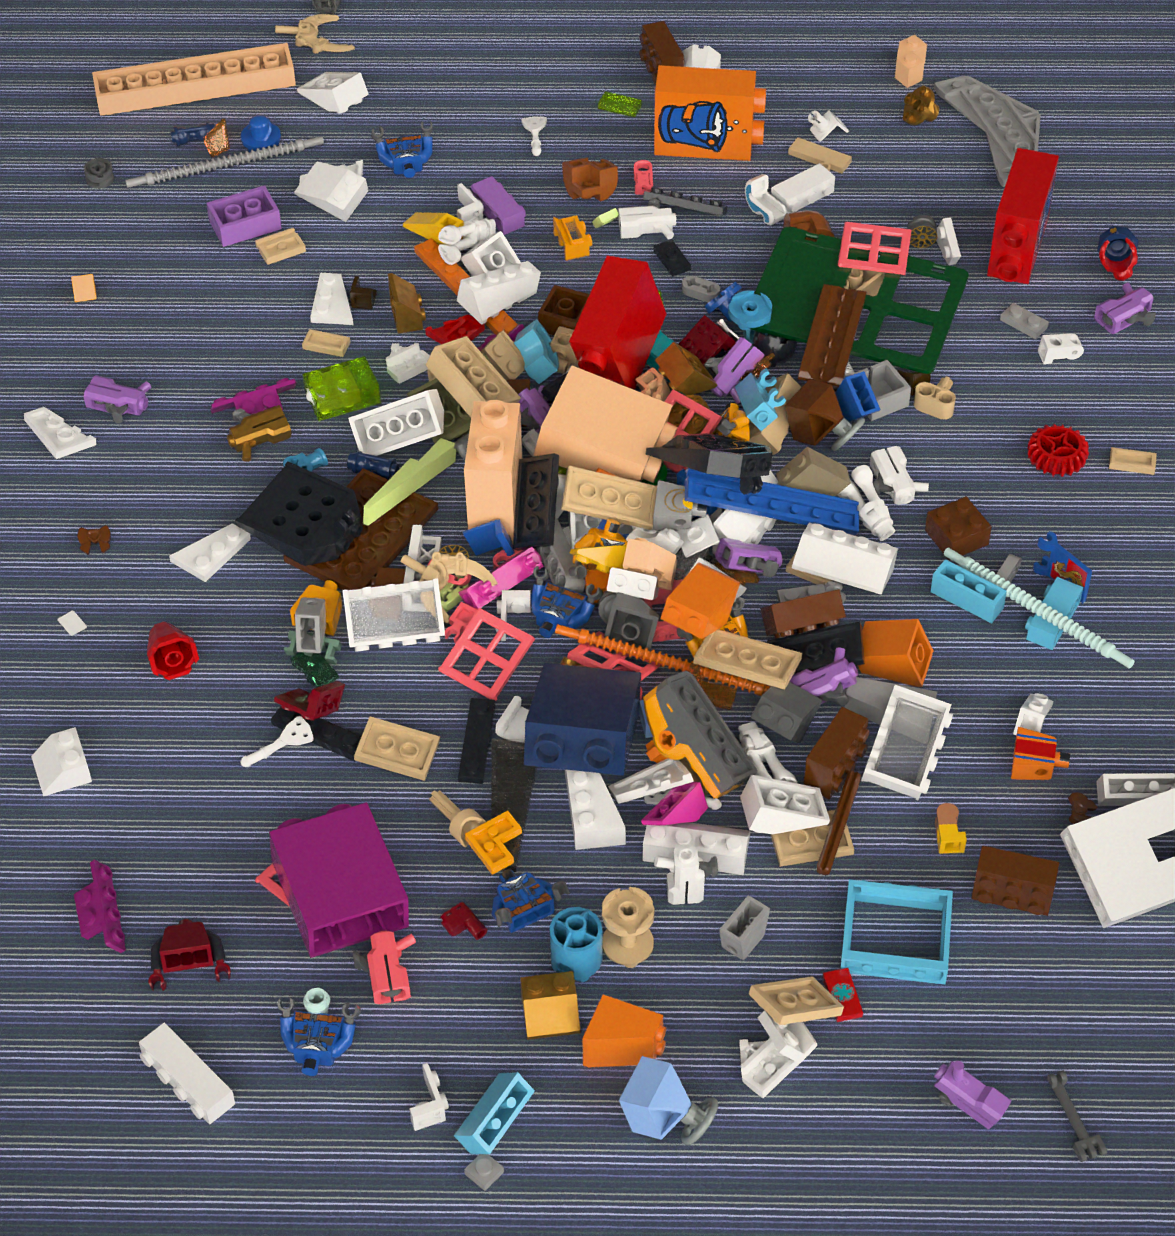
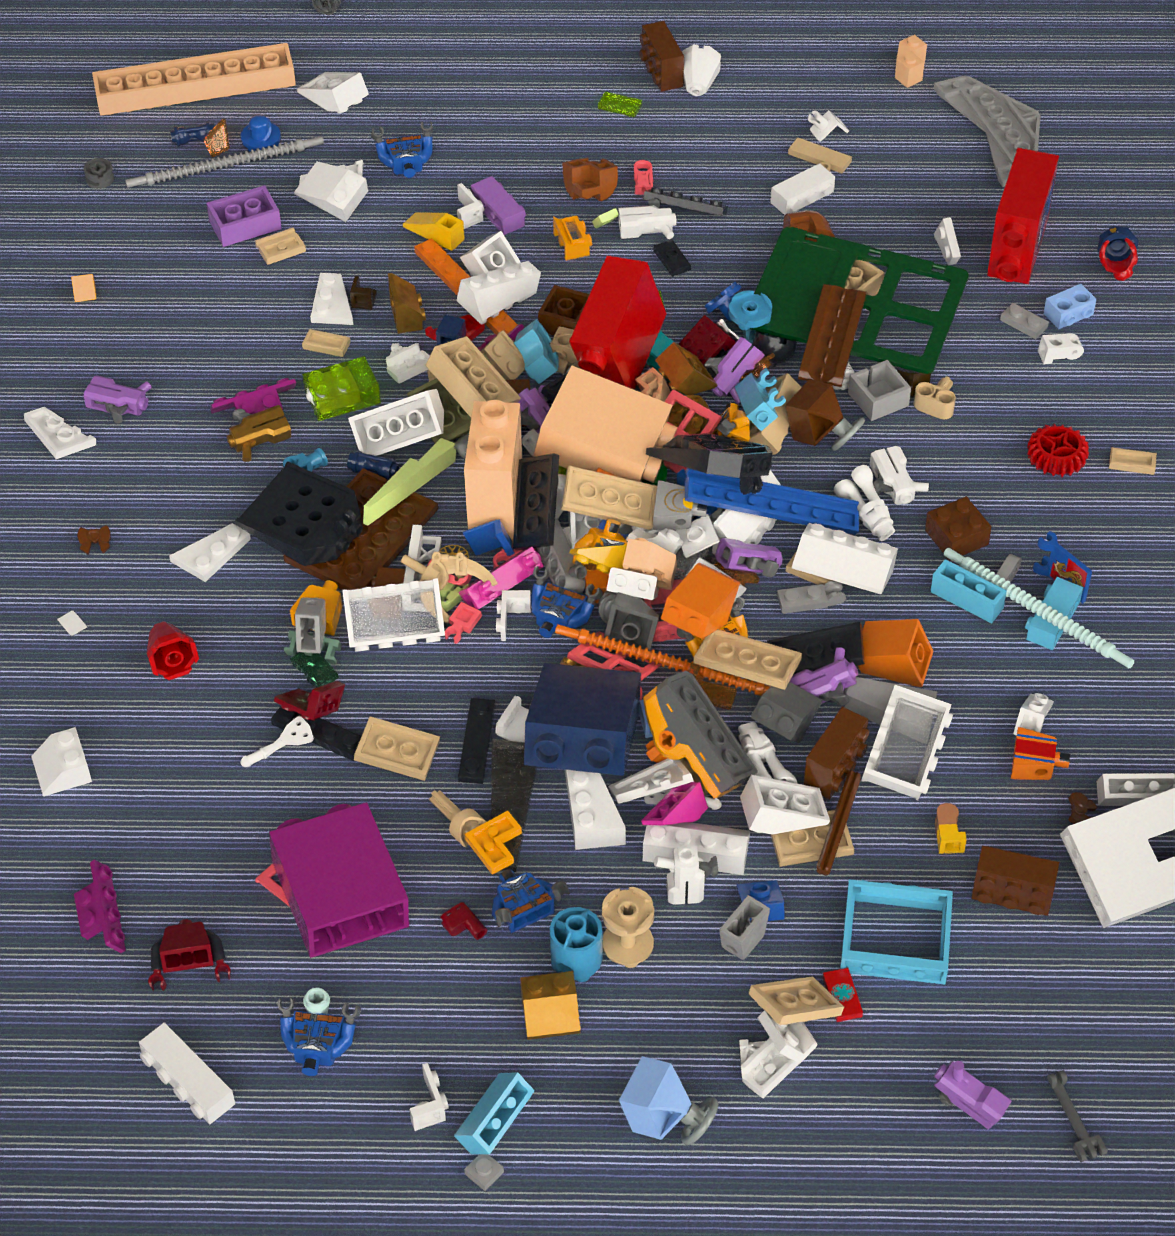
tan bar [275,14,355,53] -> none
coral piece [352,931,416,1004] -> none
white piece [438,218,496,265] -> none
coral window [438,608,535,701] -> none
white piece [522,117,547,156] -> none
orange slope [582,994,666,1067] -> none
orange brick [654,65,766,161] -> none
light grey beam [682,276,720,303] -> none
white animal [745,174,787,225] -> none
reddish brown brick [760,589,846,639] -> none
dark tan brick [776,447,851,497] -> none
blue torso [835,371,881,422] -> none
coral window [838,222,911,275] -> none
pearl gold plate [903,86,939,125] -> none
dark grey wheel [907,215,937,248] -> none
medium lavender piece [1094,283,1156,334] -> none
none -> dark blue brick [436,315,466,346]
none -> blue piece [736,880,785,921]
none -> light blue brick [1043,284,1096,329]

